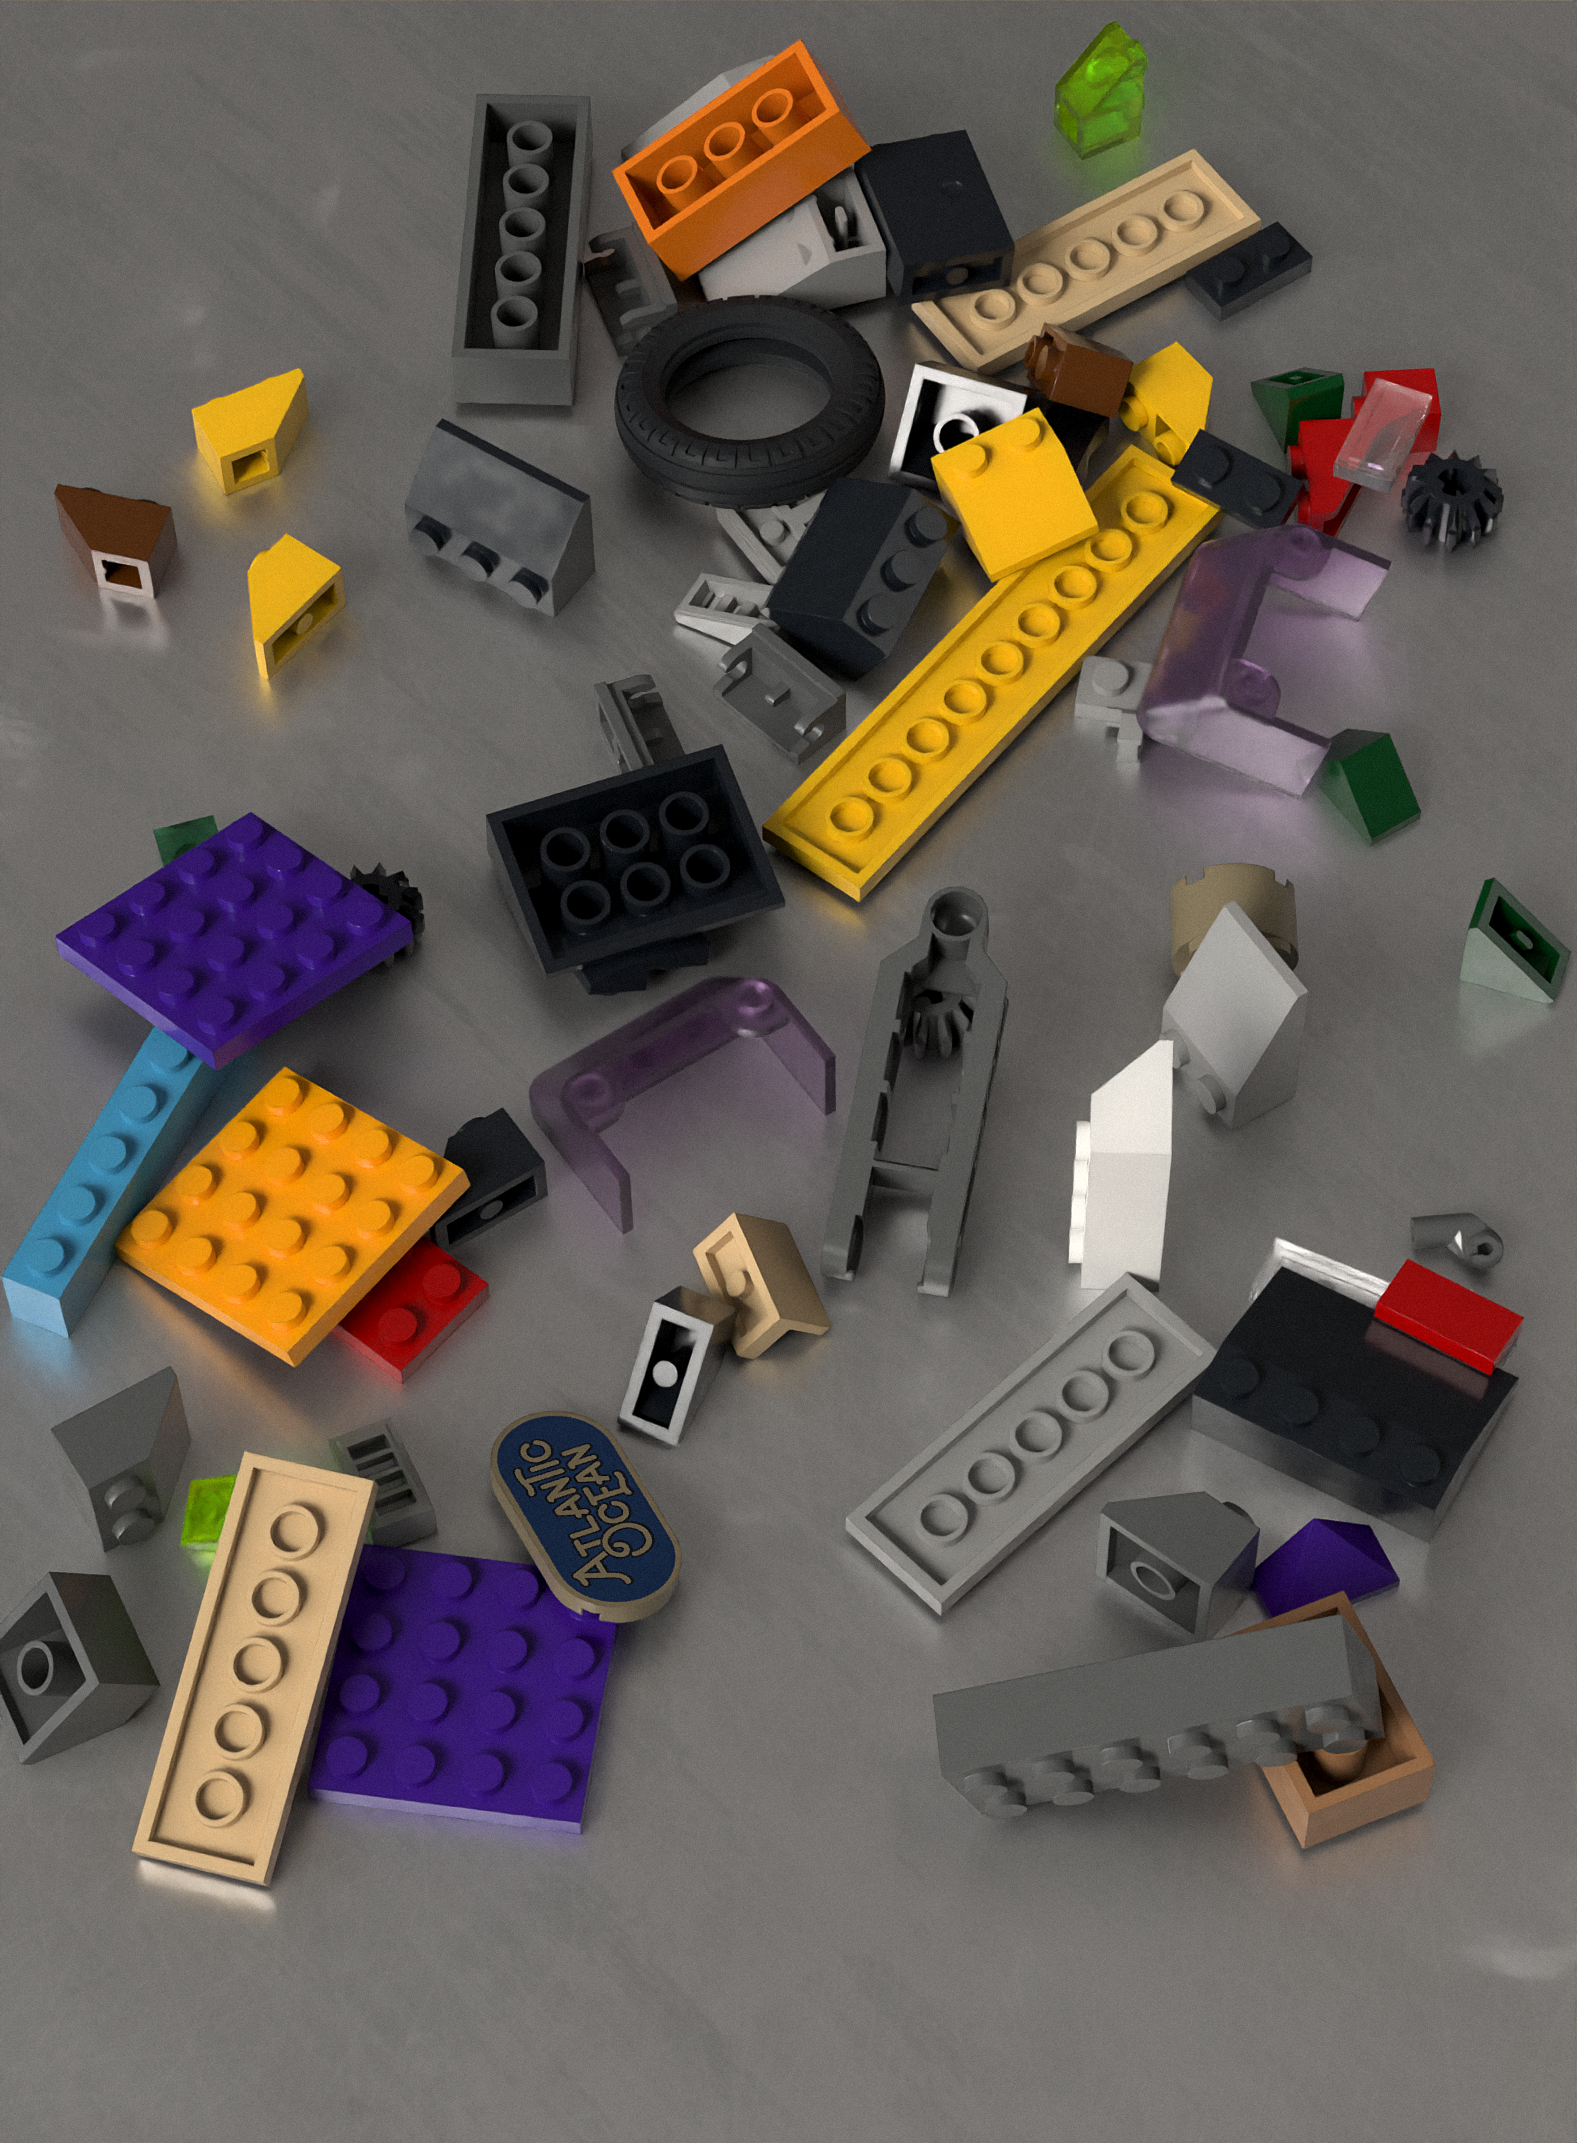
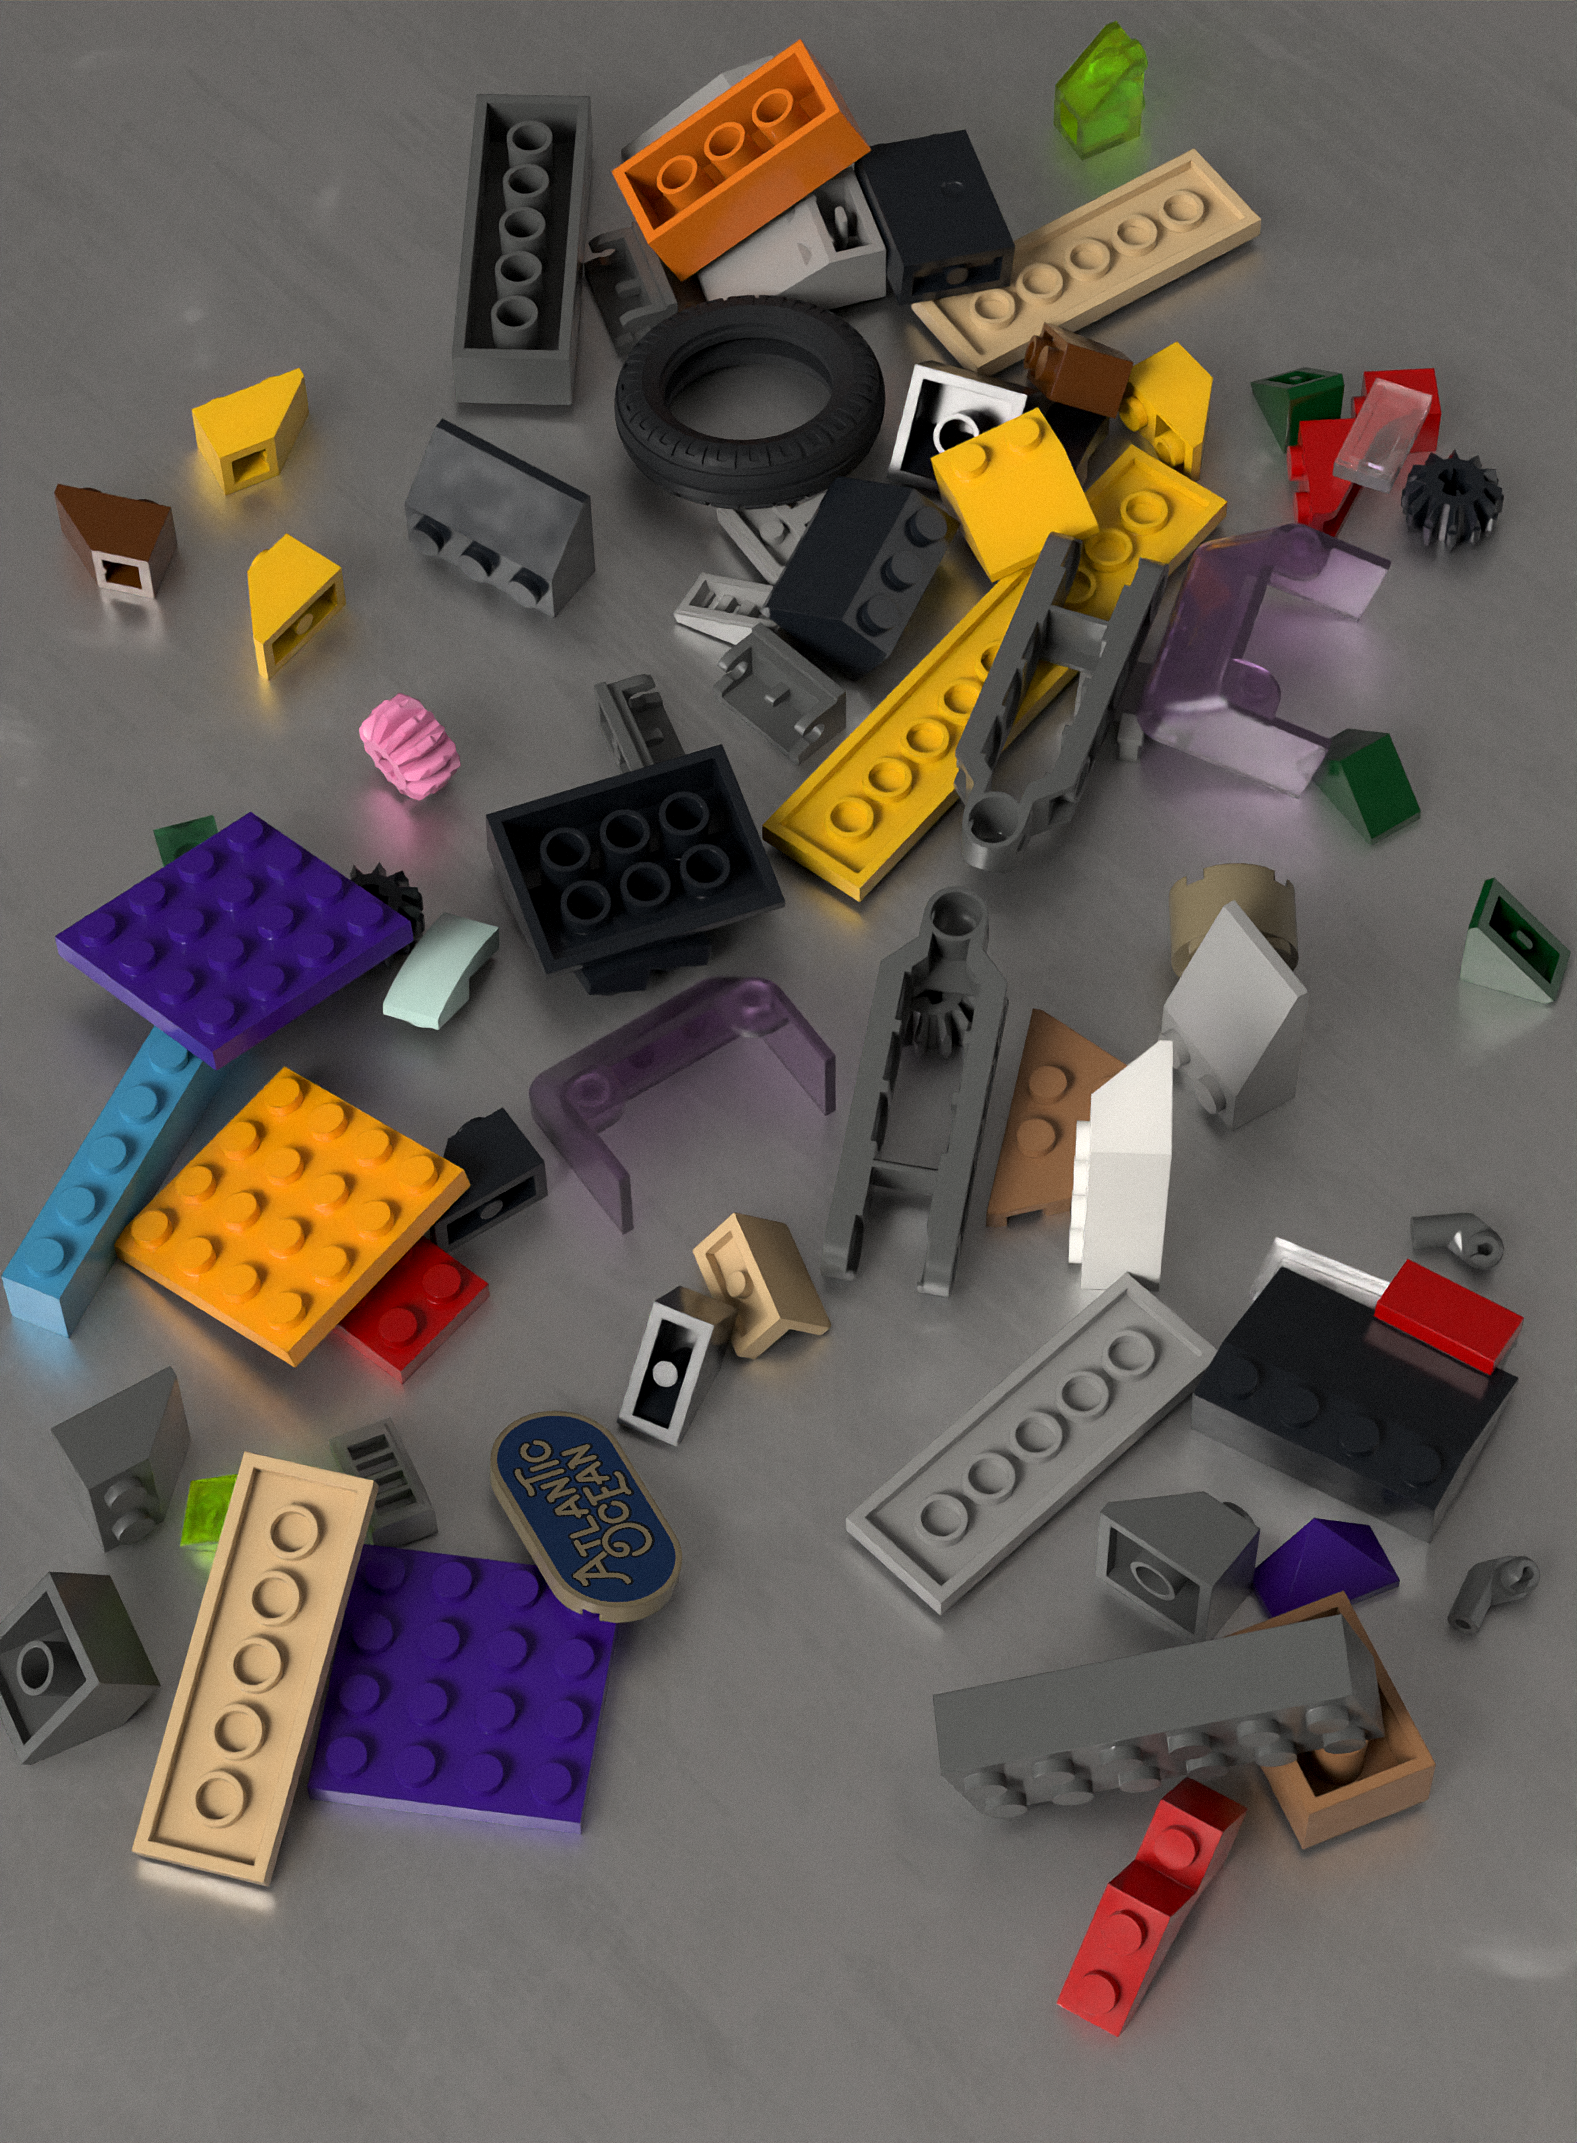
black plate [1170,429,1306,540] -> none
black plate [1185,221,1313,322] -> none
none -> bright pink gear [359,693,461,801]
none -> light aqua slope [383,912,499,1030]
none -> dark grey piece [954,531,1169,874]
none -> medium nougat wing [986,1008,1128,1228]
none -> red arch [1056,1776,1248,2037]
none -> dark grey arm [1447,1556,1540,1634]

